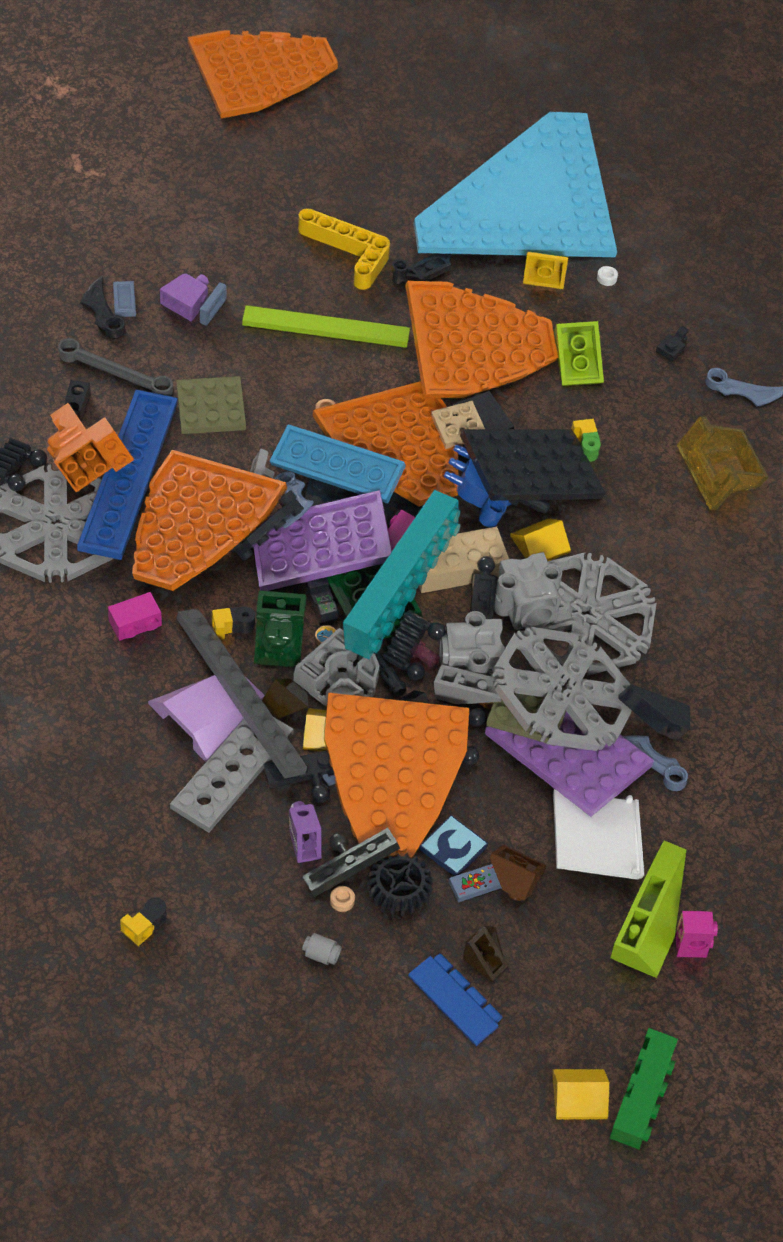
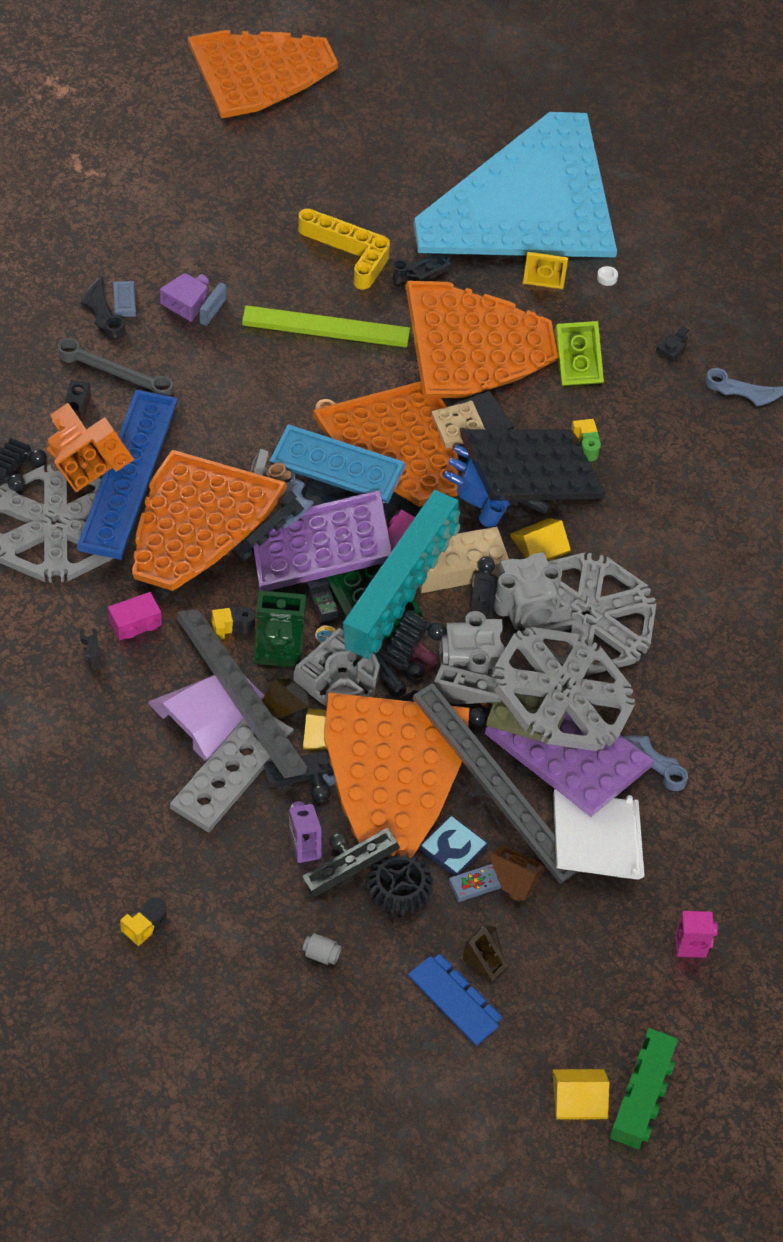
olive plate [176,376,246,434] -> none
light nougat tile [330,886,355,912] -> none
lime wedge [611,840,686,978] -> none
black slope [618,684,691,740] -> none
clear yellow windscreen [677,416,768,510] -> none
none -> black plate [80,628,101,670]
none -> medium nougat plate [266,463,292,482]
none -> dark grey plate [413,683,578,884]

